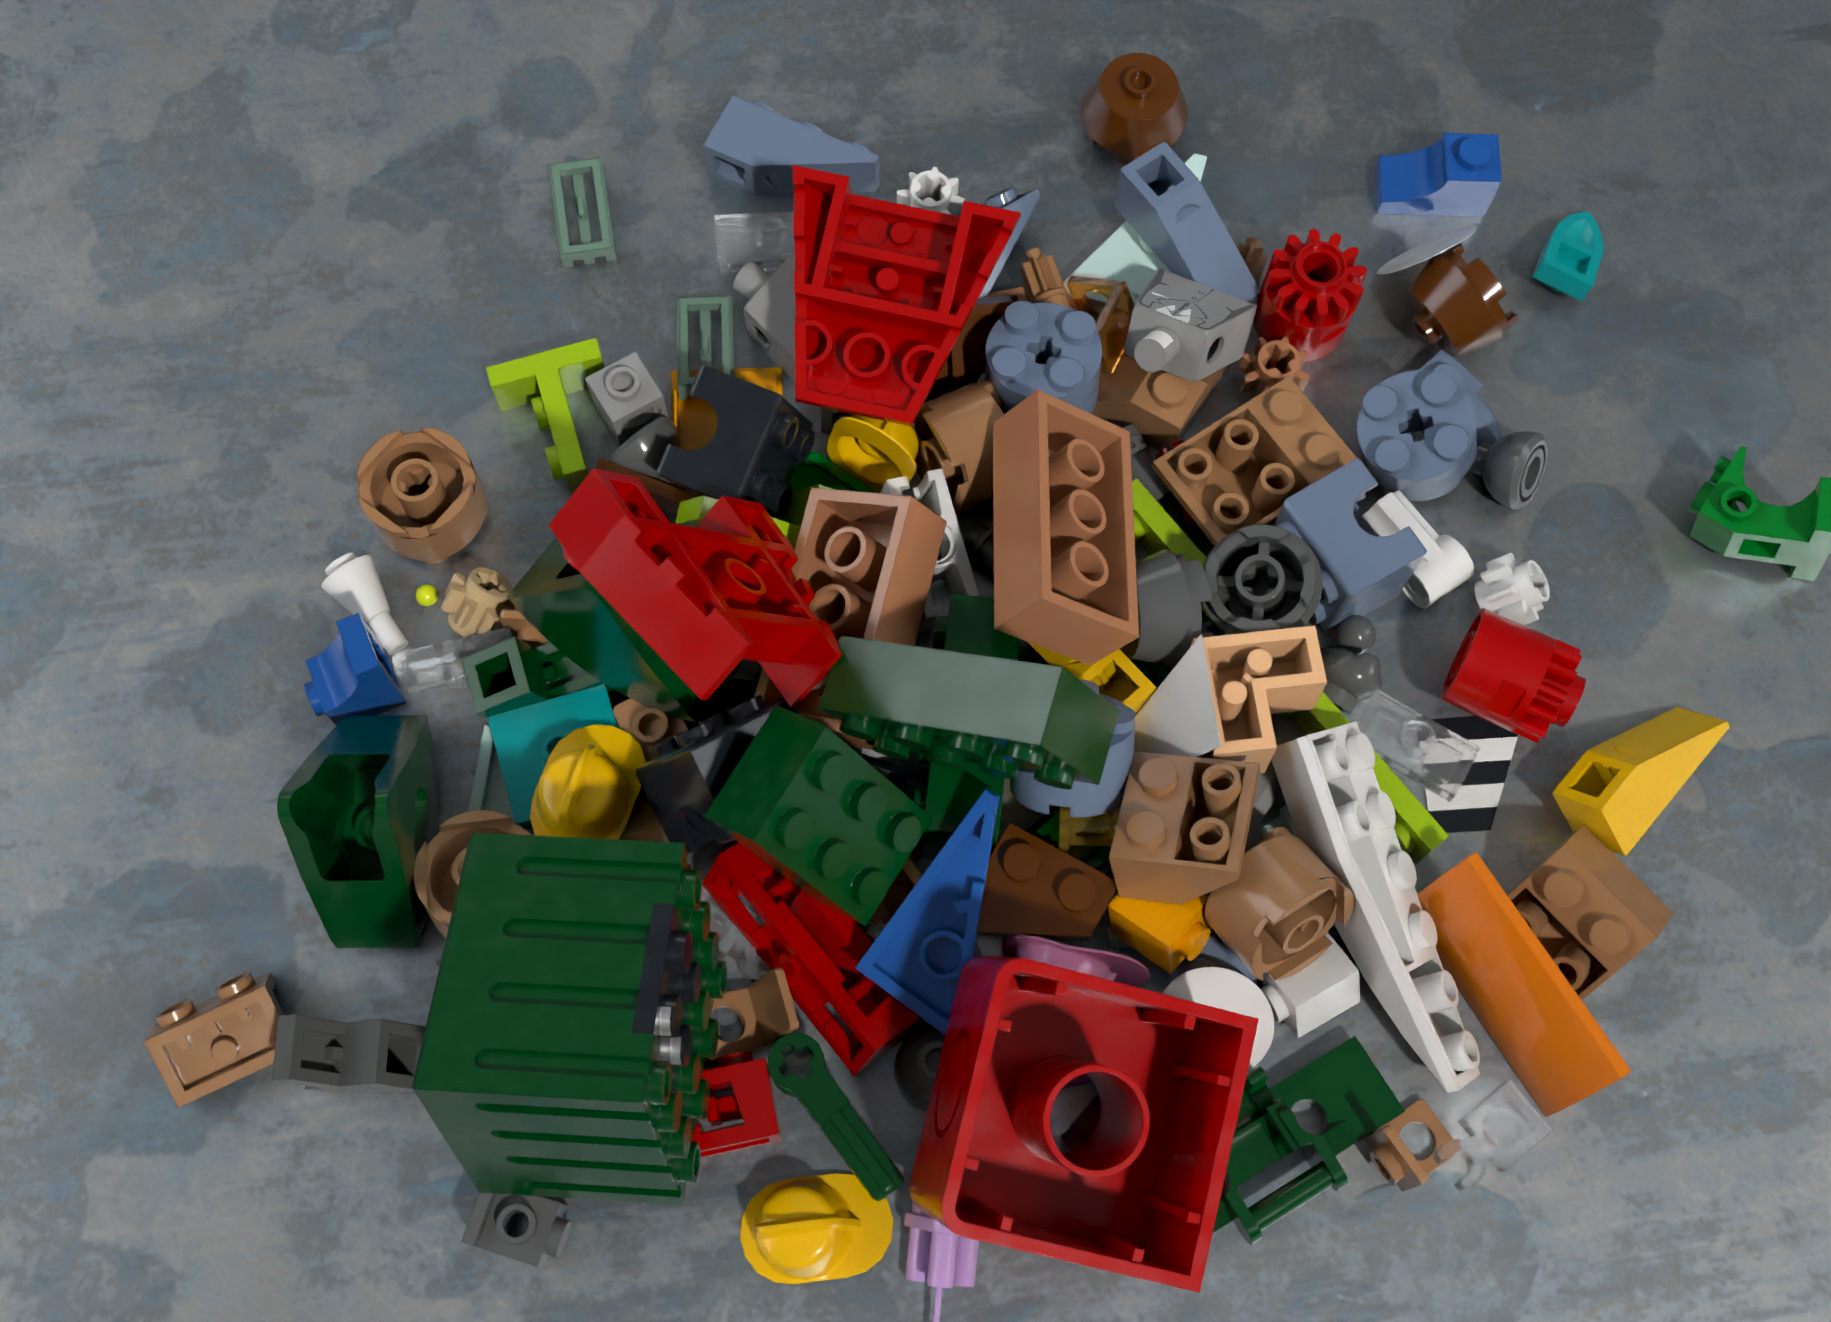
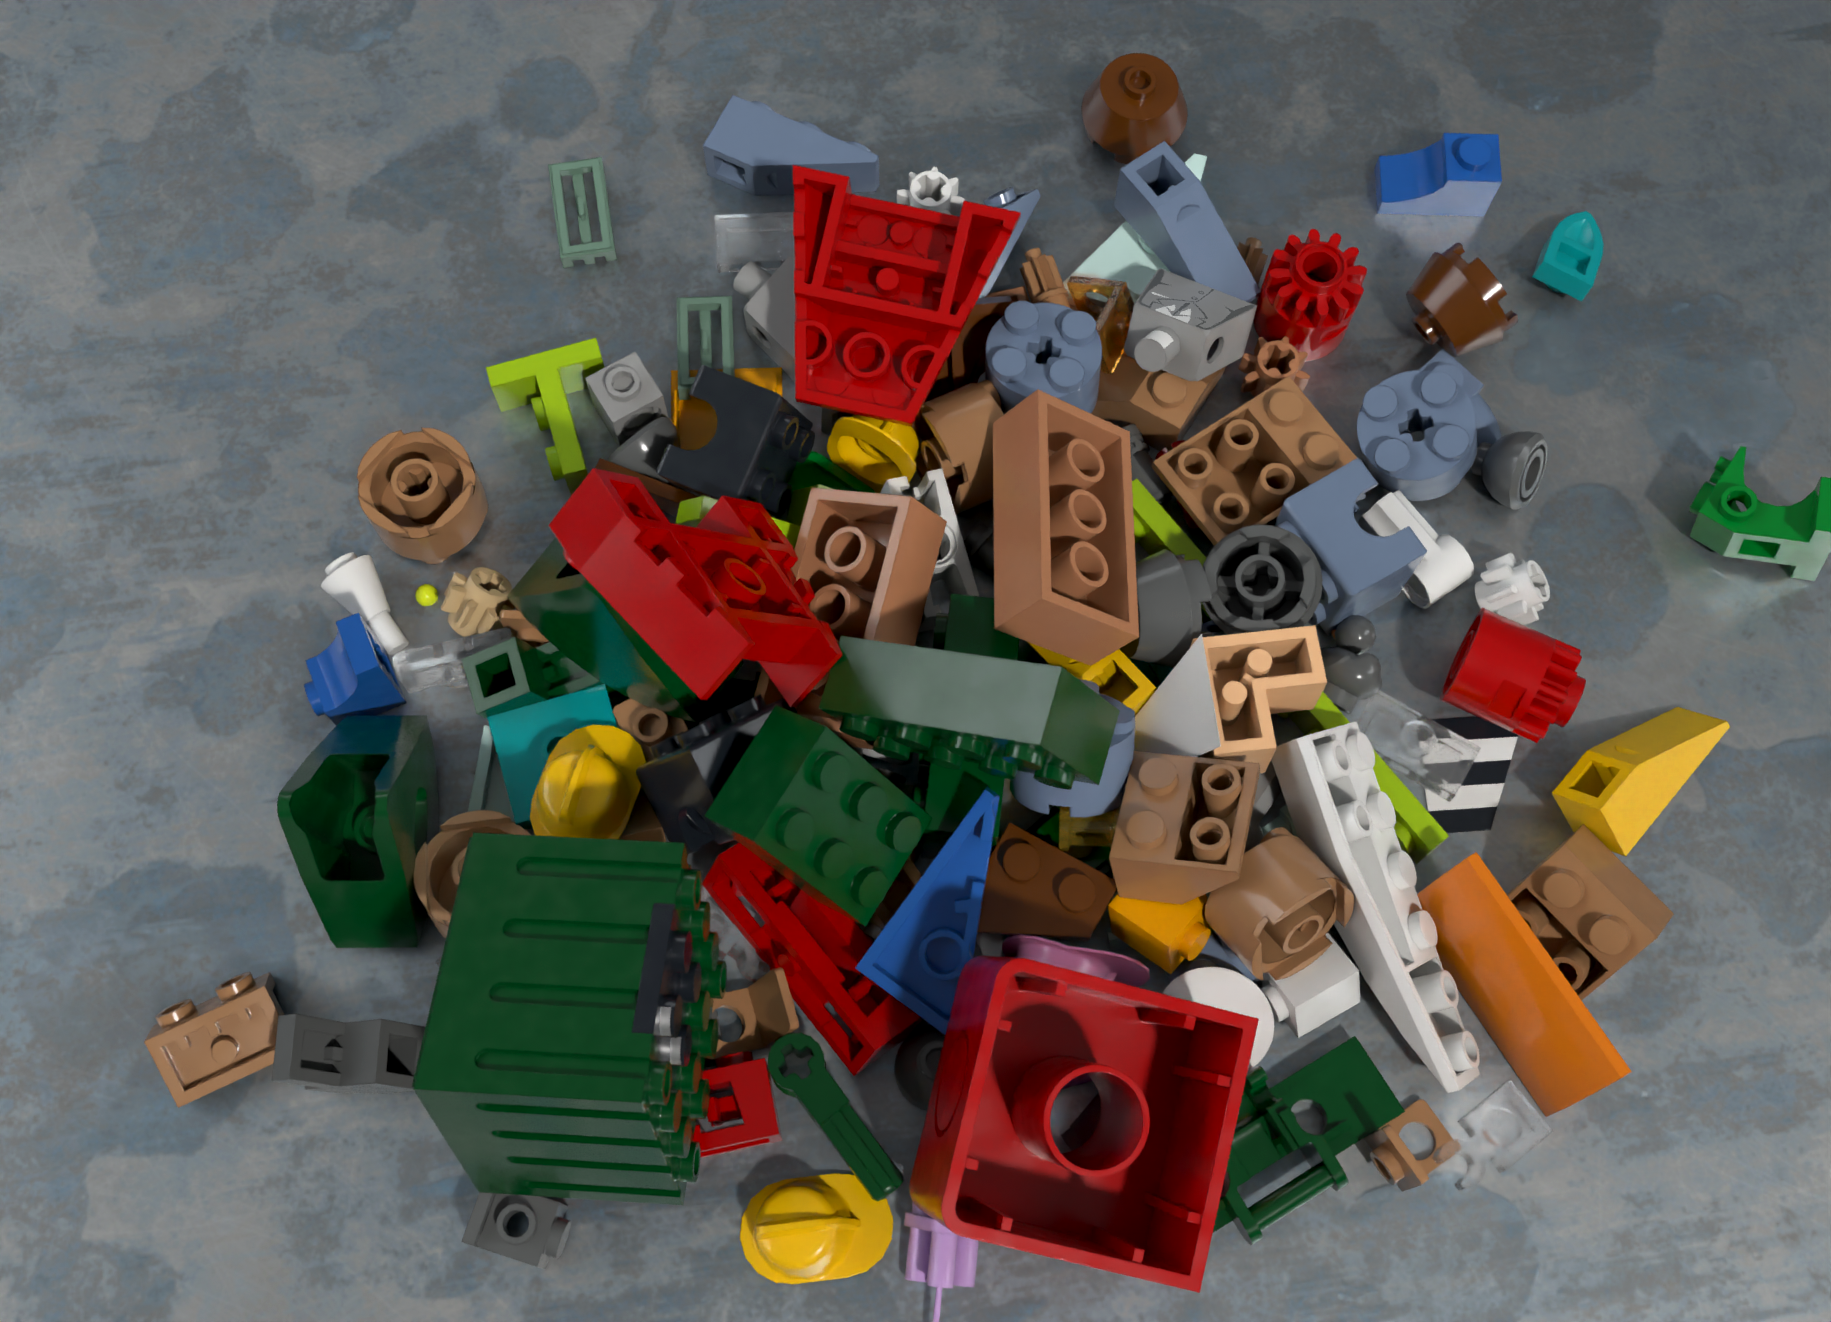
white sticker [1377,226,1477,275] -> none

